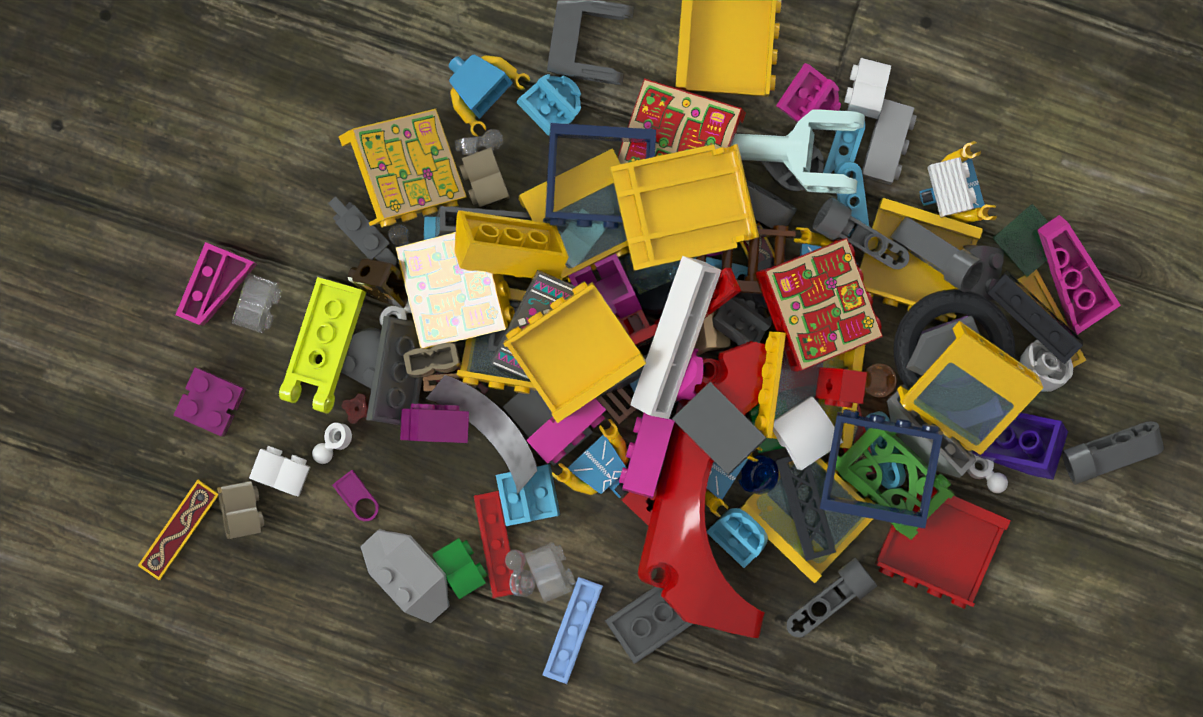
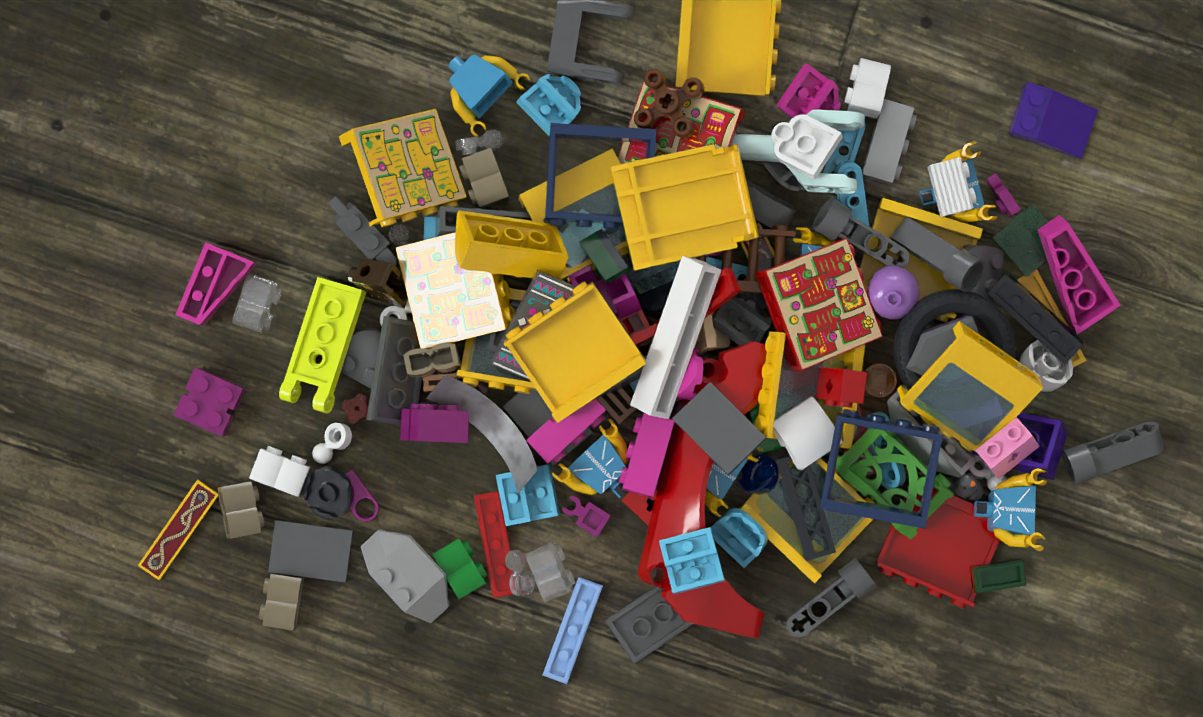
none -> dark tan brick [259,573,304,631]
none -> dark grey tile [268,520,353,582]
none -> black tile [303,466,354,519]
none -> magenta plate [562,495,611,537]
none -> dark green tile [579,228,629,284]
none -> reddish brown gear [634,69,705,139]
none -> medium azure slope [659,527,725,594]
none -> white plate [771,115,843,180]
none -> medium lavender cylinder [867,266,920,319]
none -> dark grey animal [945,473,984,503]
none -> dark green tile [971,559,1026,593]
none -> torso [973,469,1047,551]
none -> bright pink brick [975,417,1040,479]
none -> magenta plate [985,173,1021,217]
none -> dark purple slope [1007,82,1098,159]

